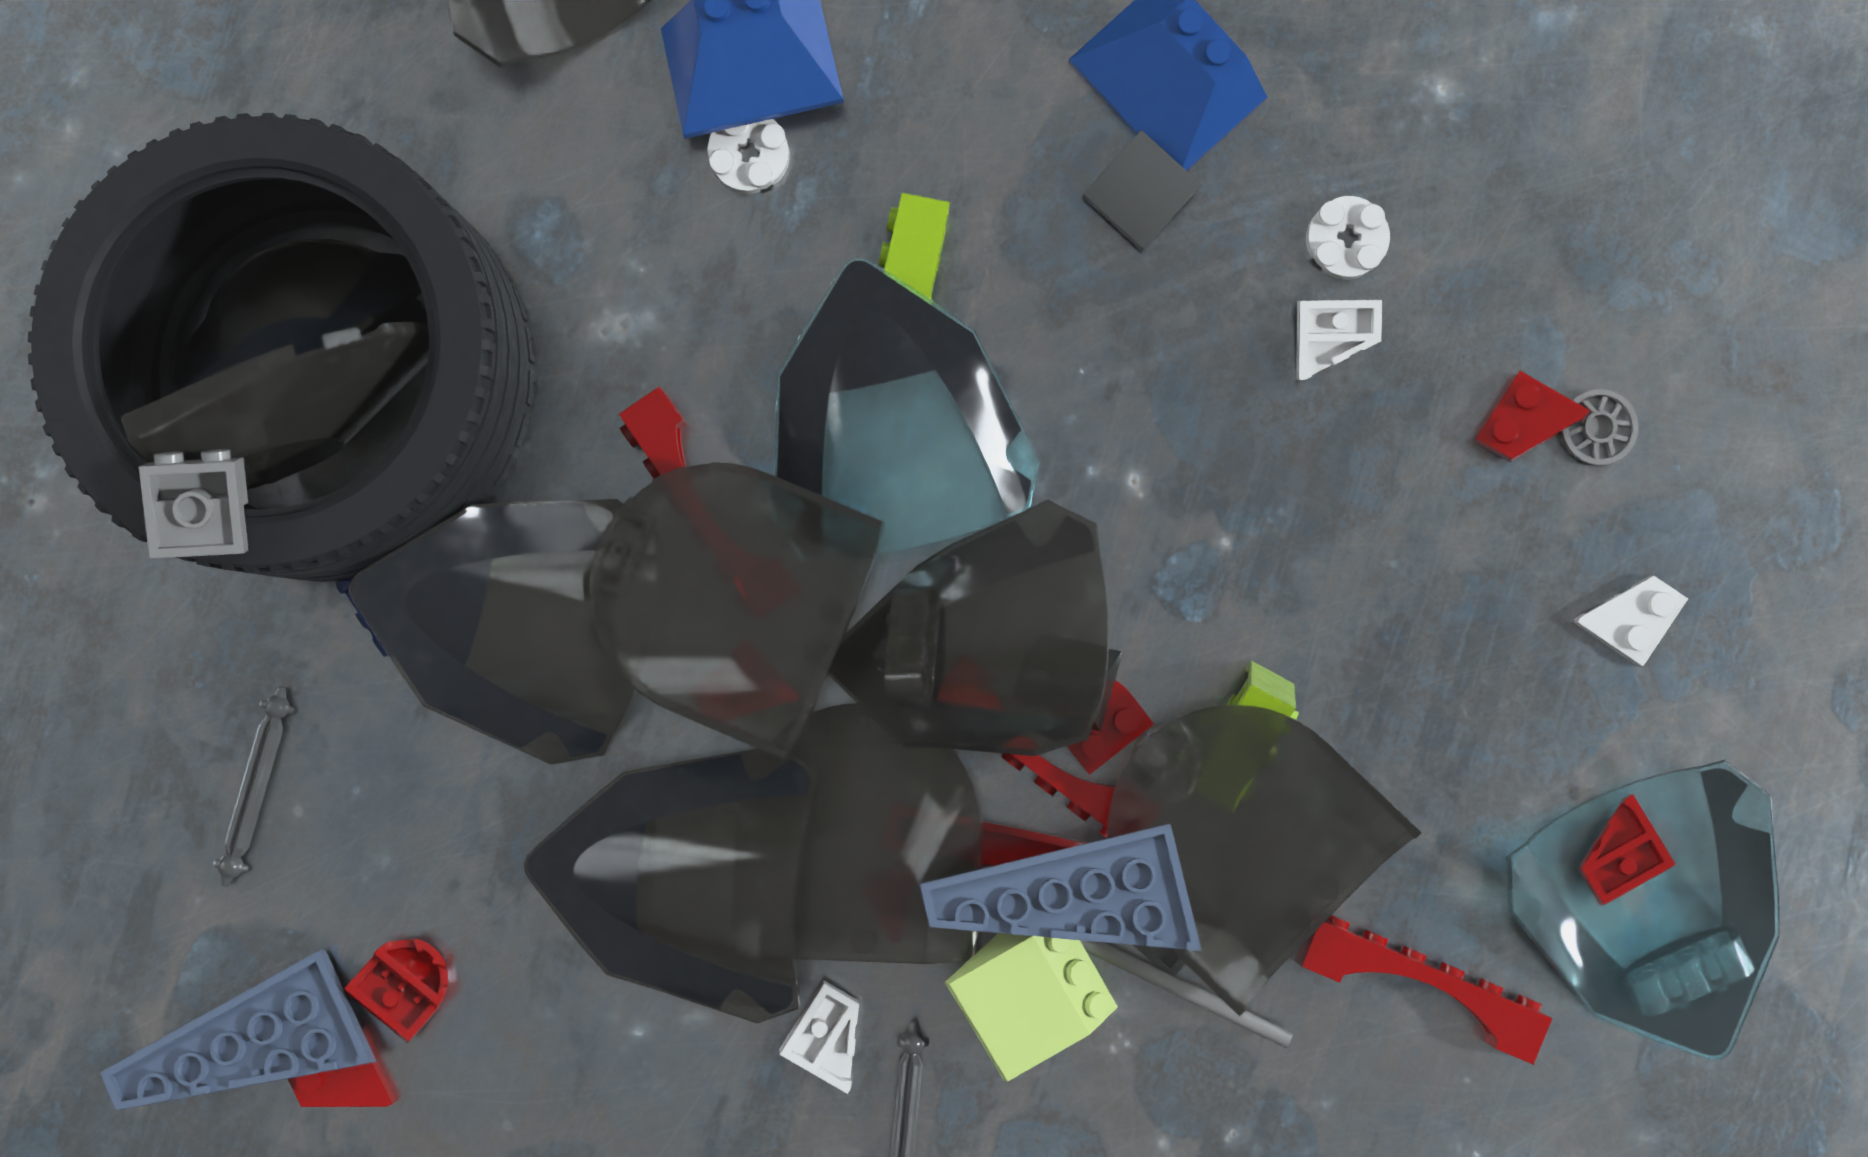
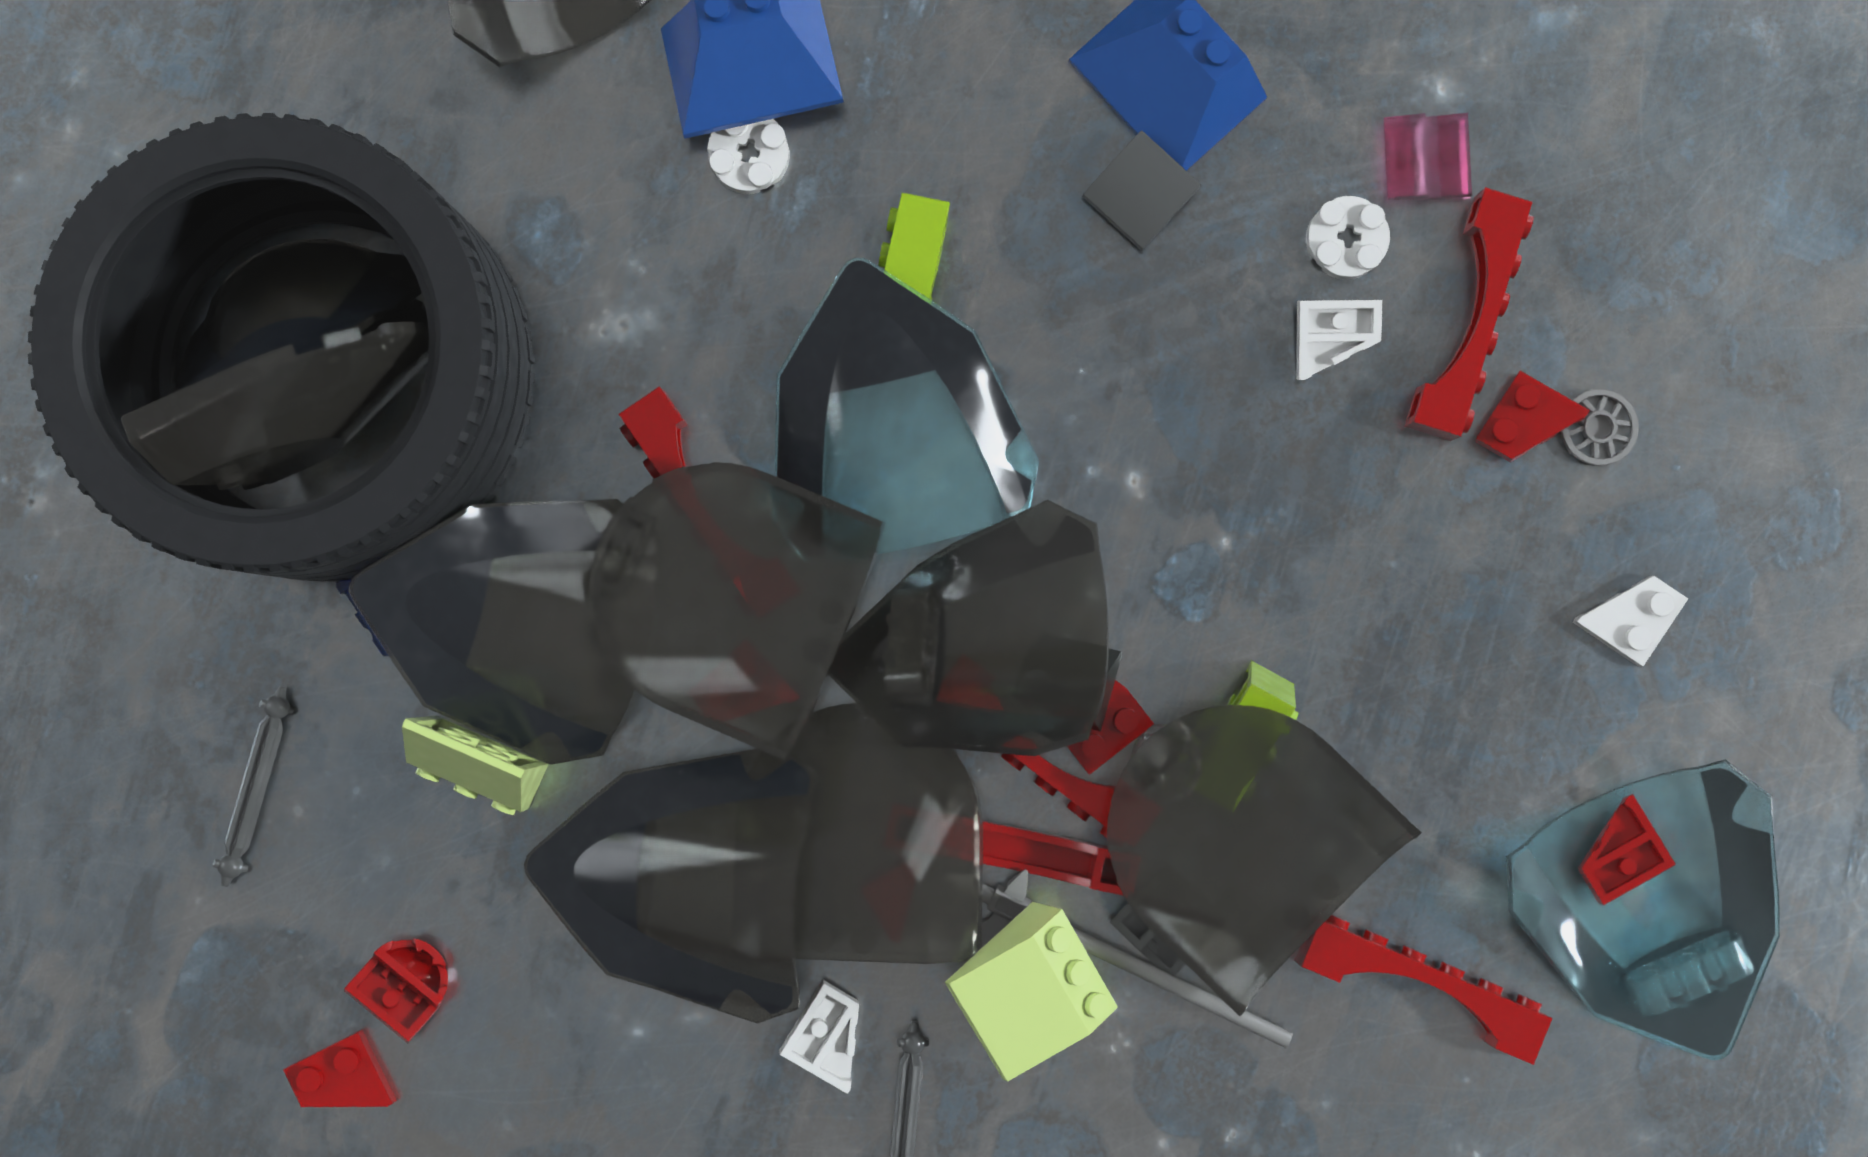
sand blue wing [100,950,377,1110] -> none
light grey plate [139,449,248,559] -> none
sand blue wing [919,824,1202,951] -> none
none -> yellowish green slope [402,715,548,815]
none -> clear pink slope [1384,112,1472,200]
none -> red arch [1404,187,1534,441]

